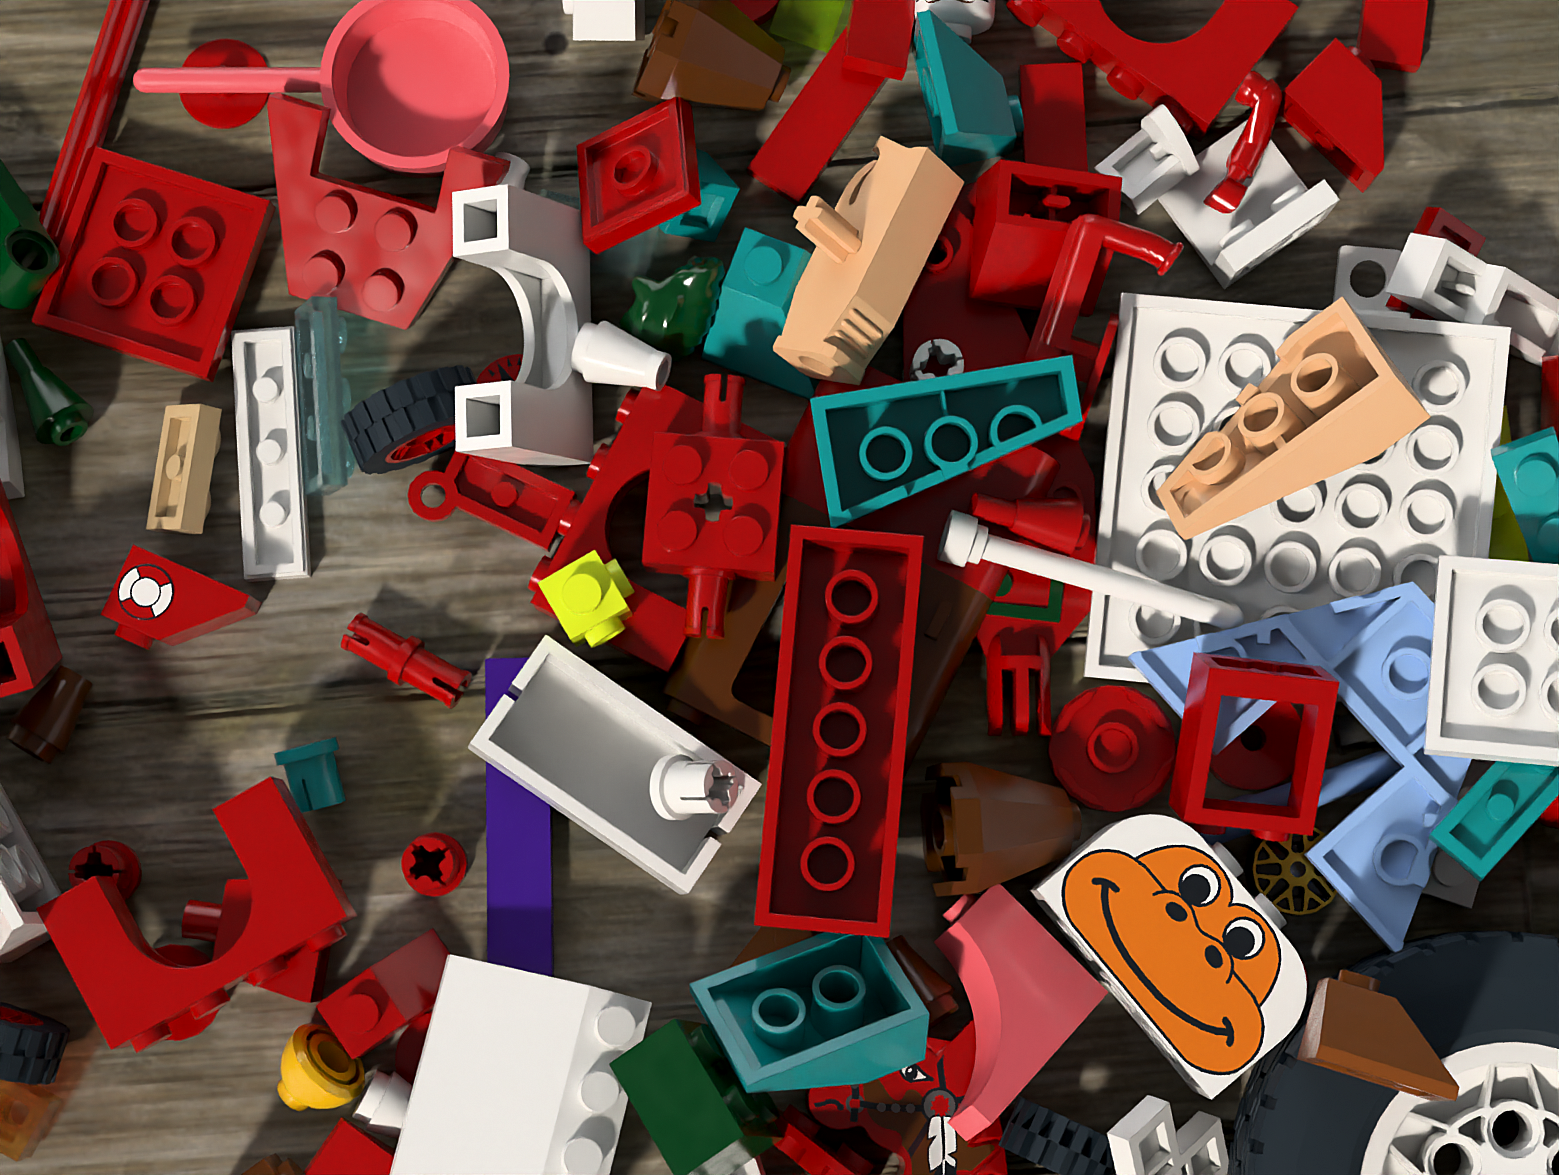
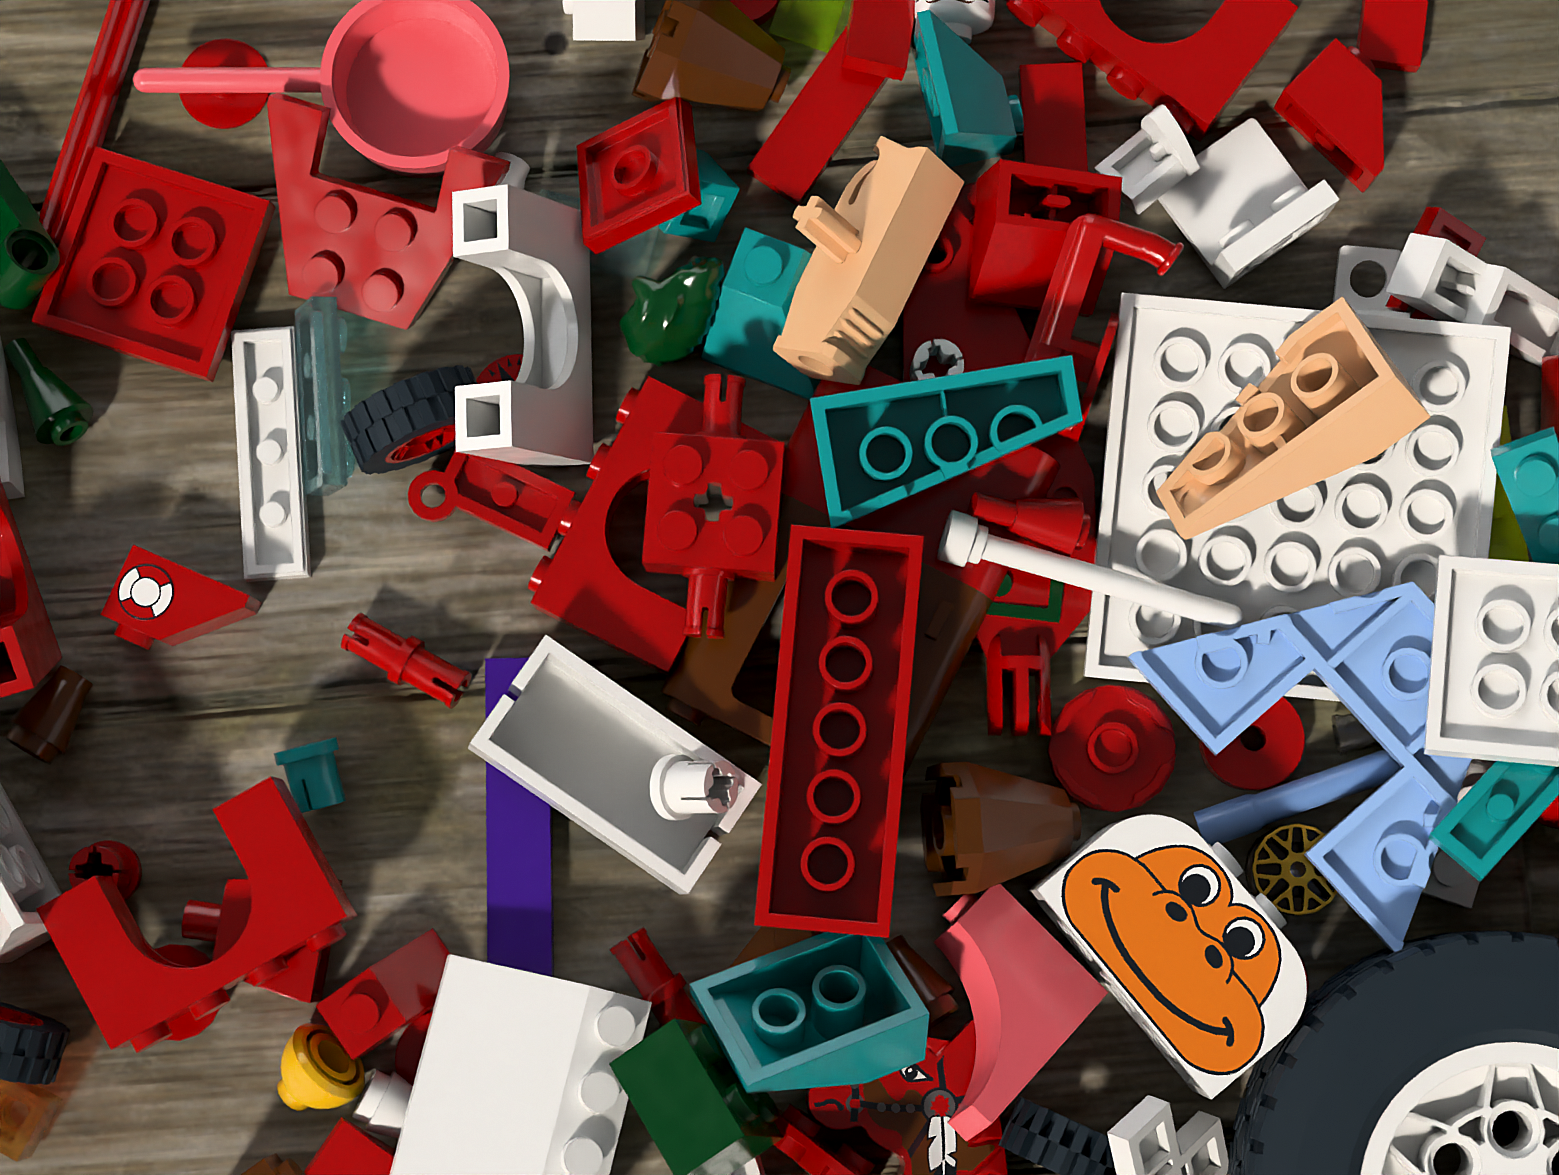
tan plate [146,404,222,534] -> none
red bush [401,832,468,897] -> none
neon yellow brick [538,550,635,648] -> none
white cone [571,321,672,391] -> none
red window [1168,652,1340,842] -> none
red arm [1203,71,1282,214] -> none
dark orange slope [1297,970,1460,1101] -> none
none -> red pin [609,926,706,1026]

